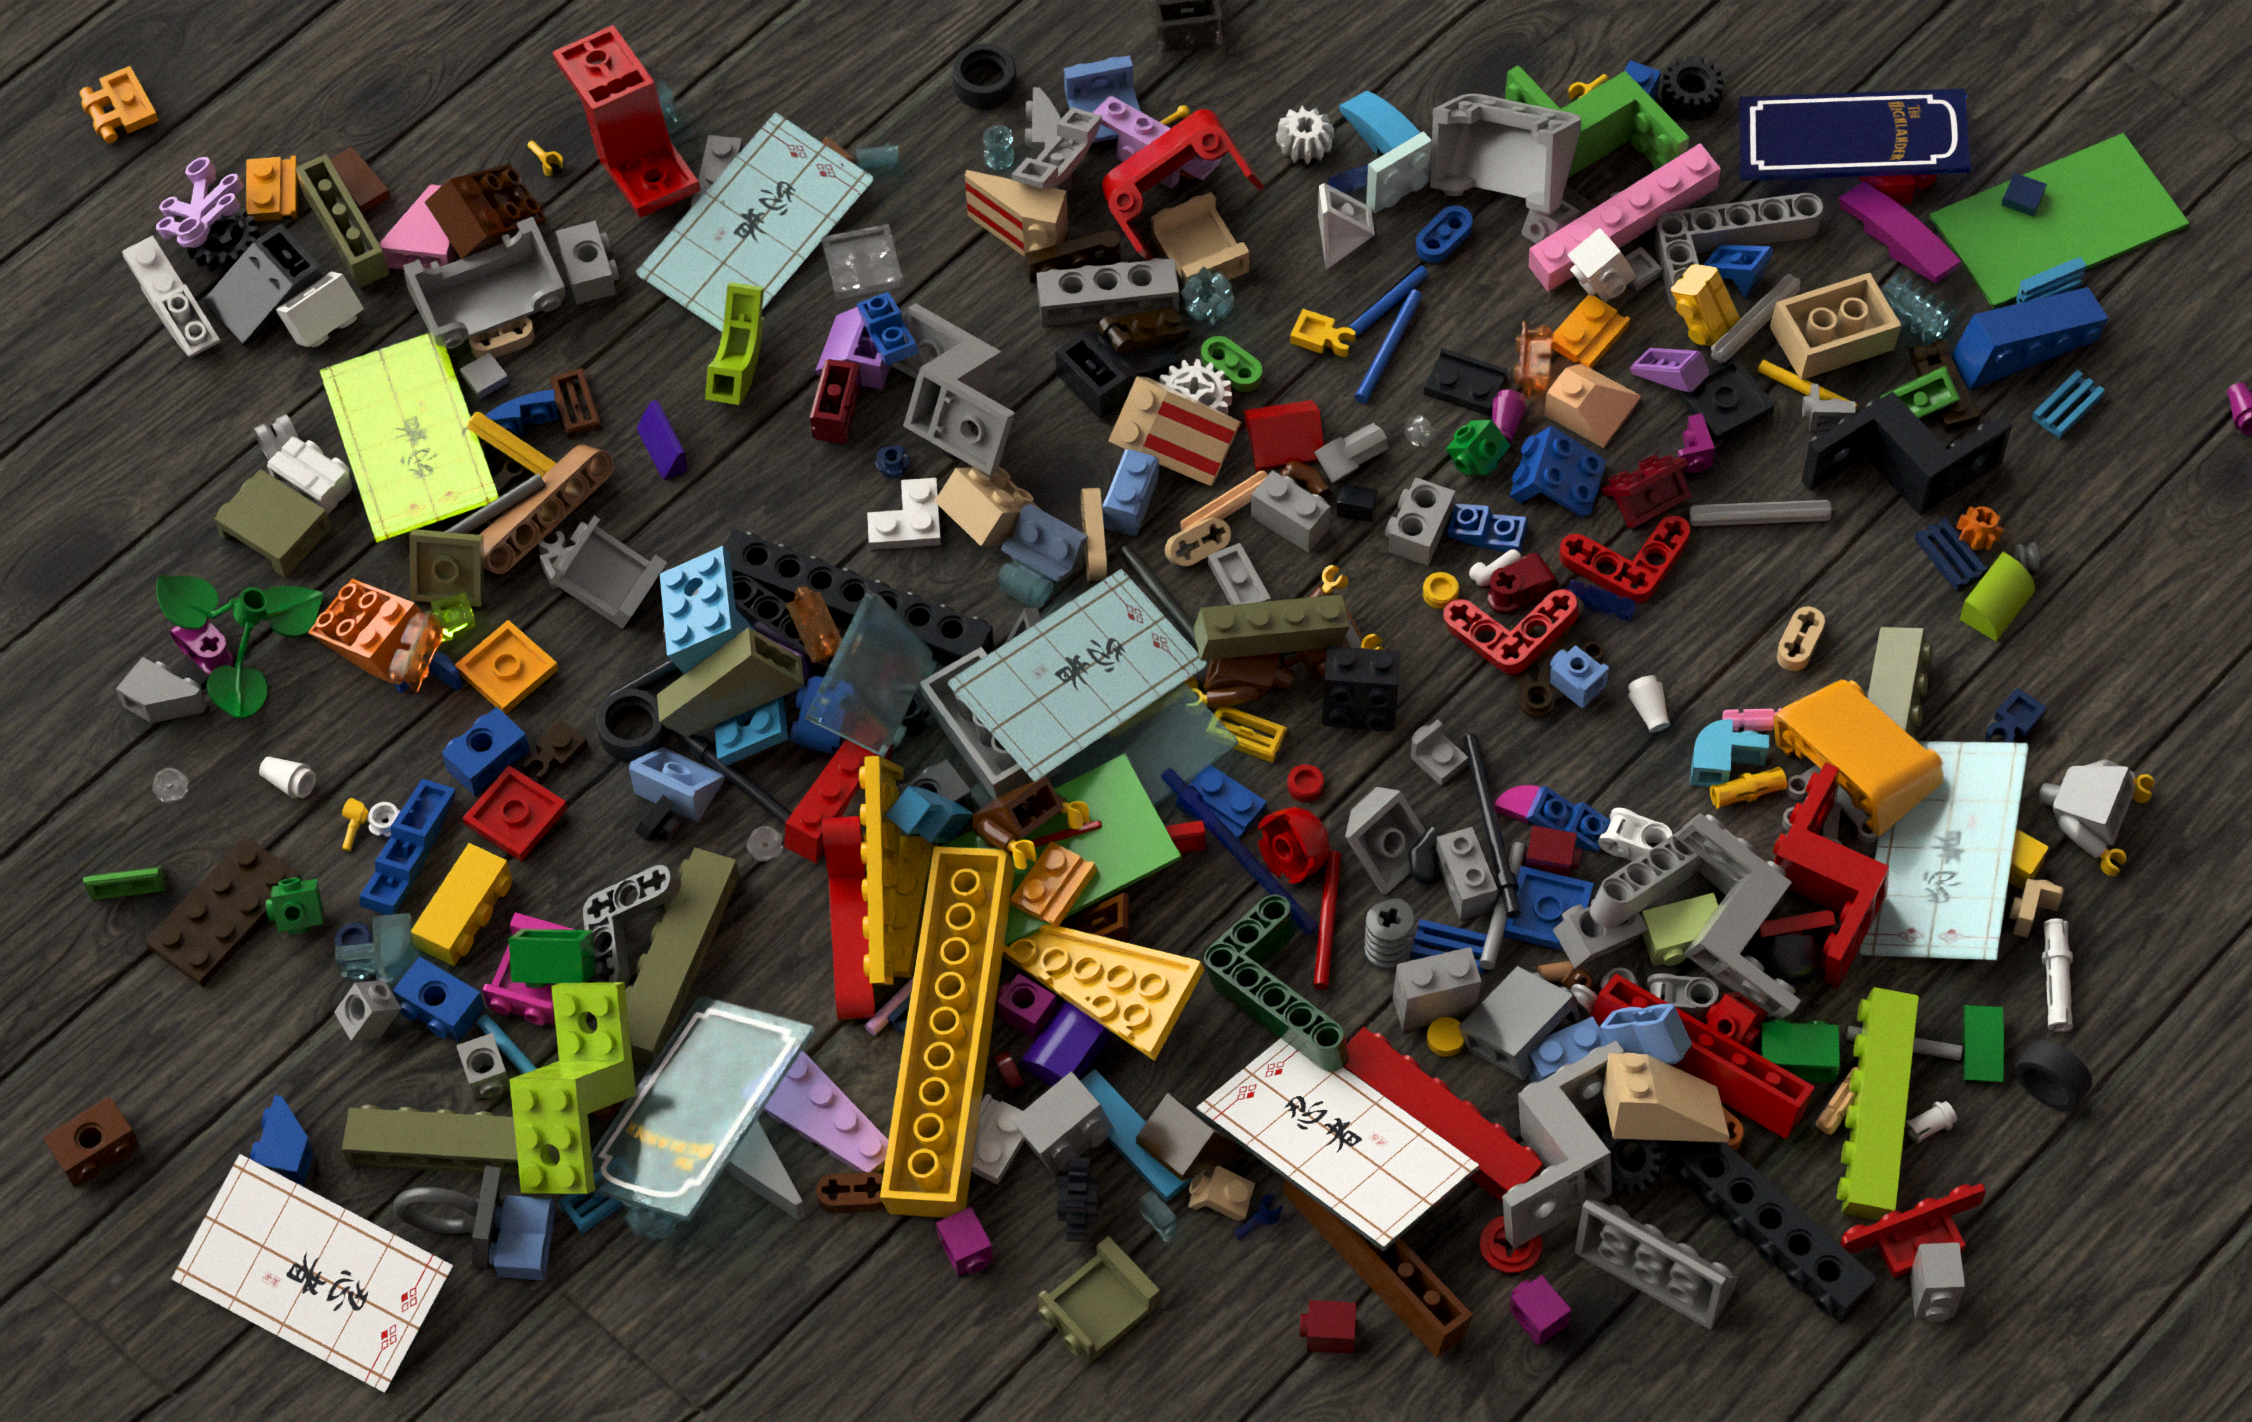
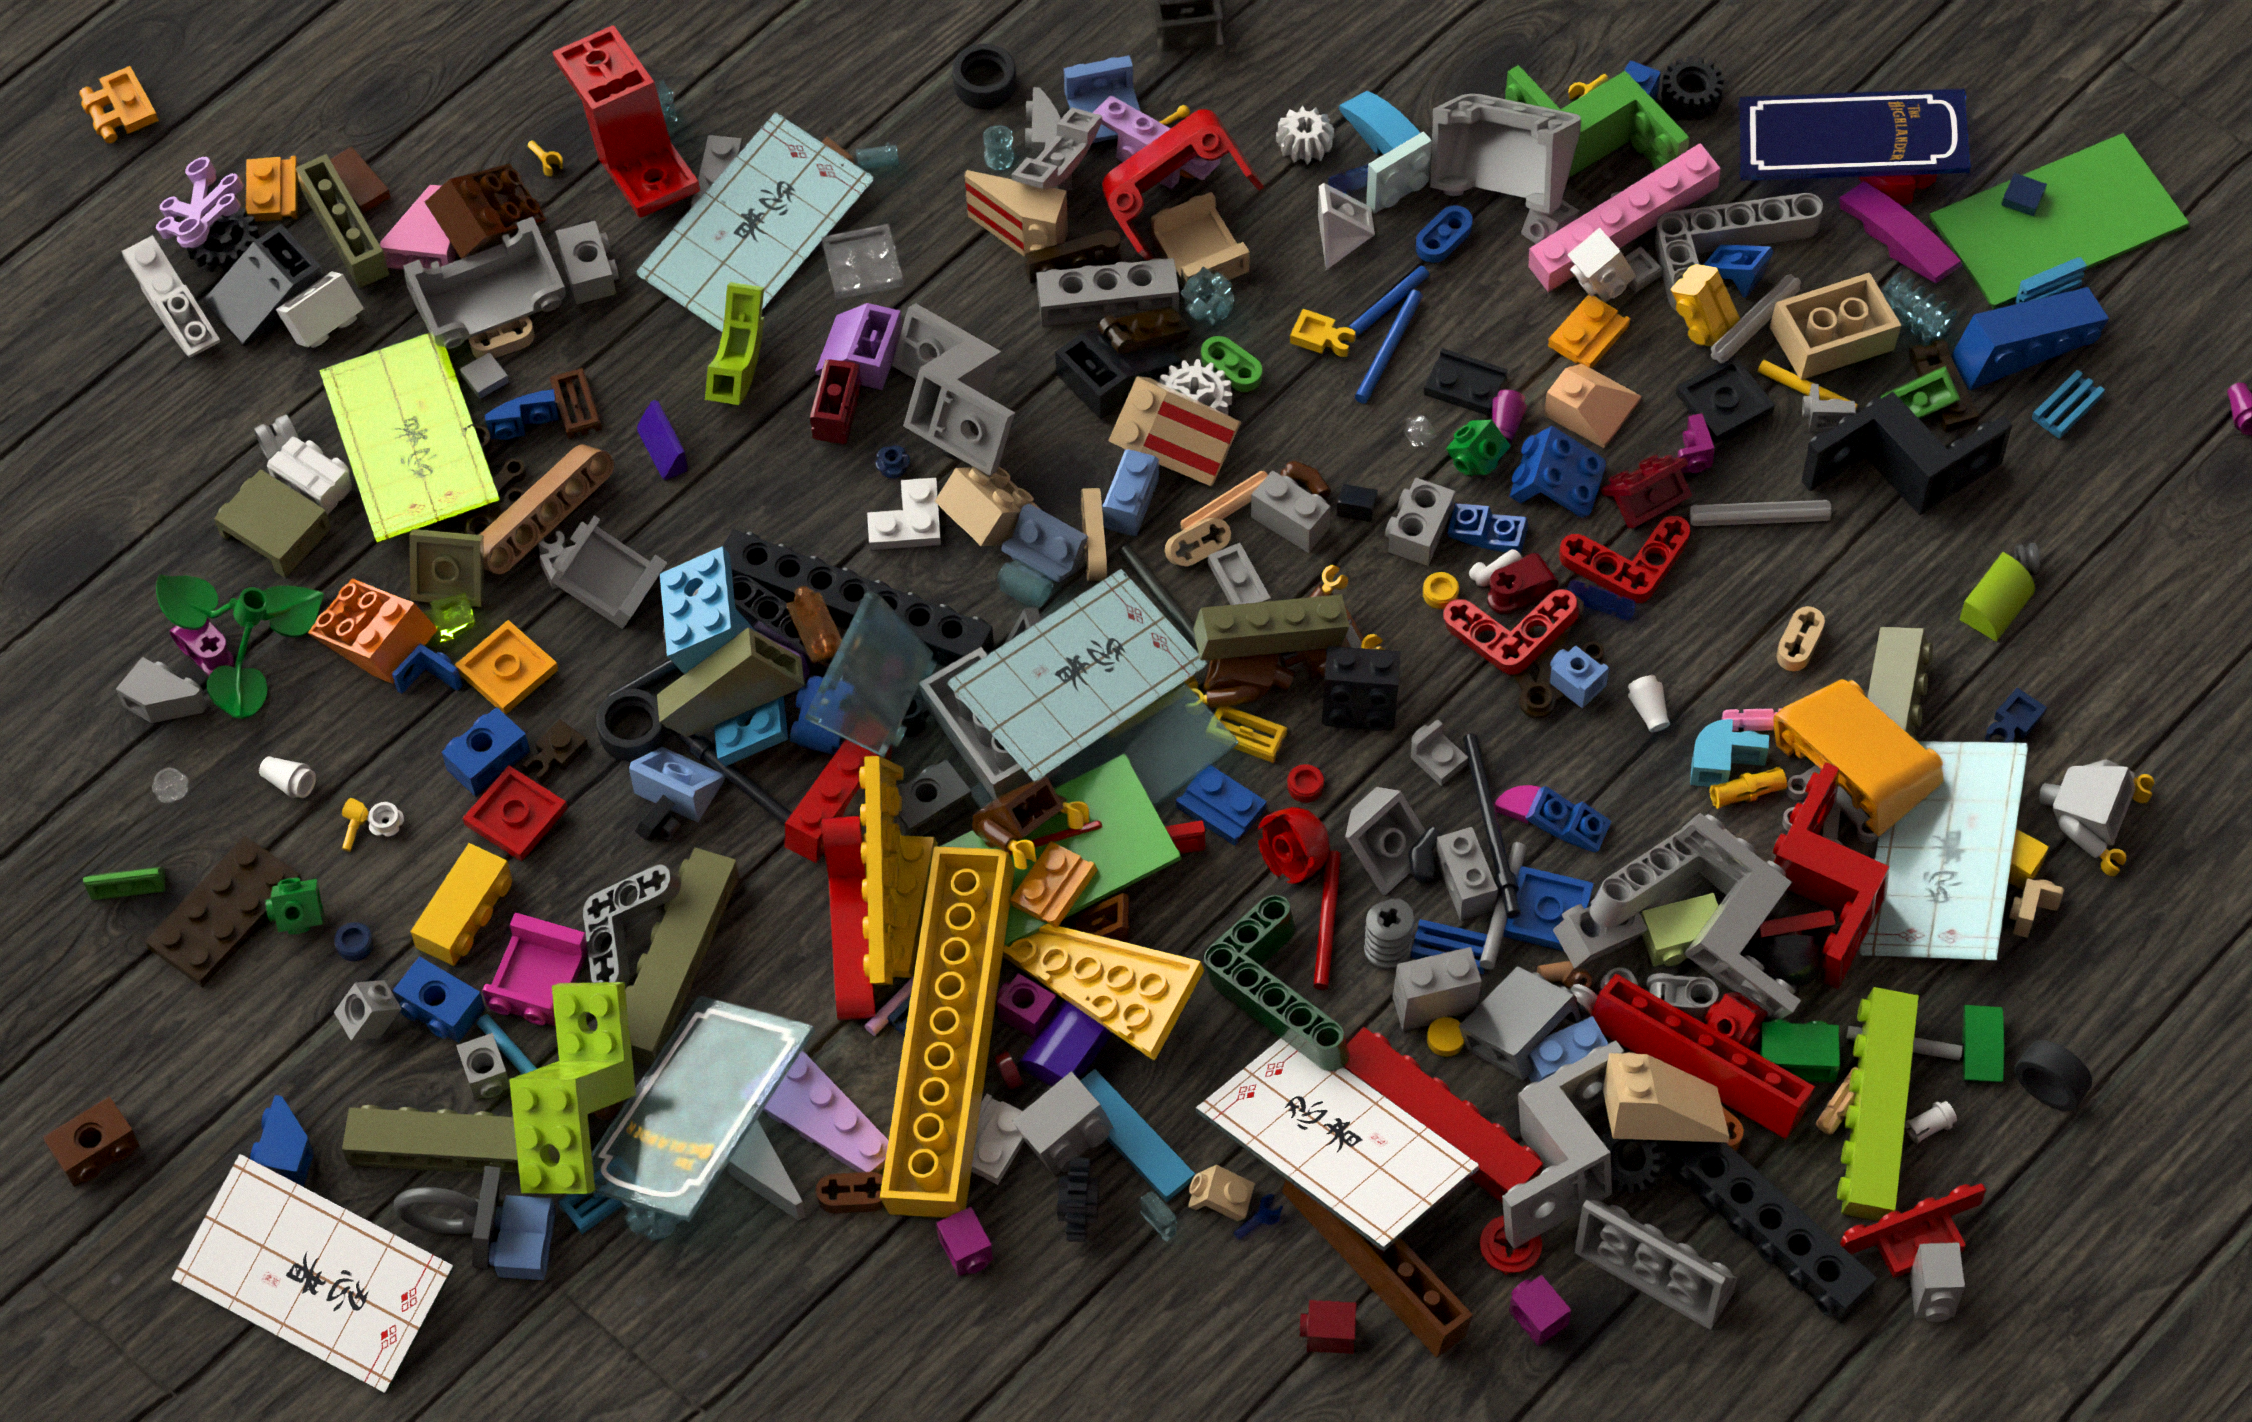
clear light blue brick [335,913,416,985] -> none
blue slope [359,779,456,917] -> none
clear orange hinge [387,612,445,692] -> none
dark grey bar [444,473,546,534] -> none
yellow axle [467,412,557,478] -> none
green piece [509,928,596,988] -> none
clear plate [747,826,783,862] -> none
blue slope [856,292,918,366] -> none
dark azure slope [886,786,974,843] -> none
olive panel [1037,1236,1160,1363] -> none
dark brown slope [1136,1093,1244,1182] -> none
clear blue bar [1161,768,1319,936] -> none
red slope [1243,400,1324,472] -> none
light grey piece [1314,423,1389,483] -> none
clear orange hinge [1514,320,1553,398] -> none
dark red brick [1525,825,1582,877] -> none
white piece [1598,808,1672,861] -> none
medium blue brick [1600,1004,1692,1065] -> none
medium lavender slope [1629,348,1709,392] -> none
dark blue tile [1914,517,1987,591] -> none
orange gear [1956,506,2004,550] -> none
white pin [2042,919,2073,1032] -> none

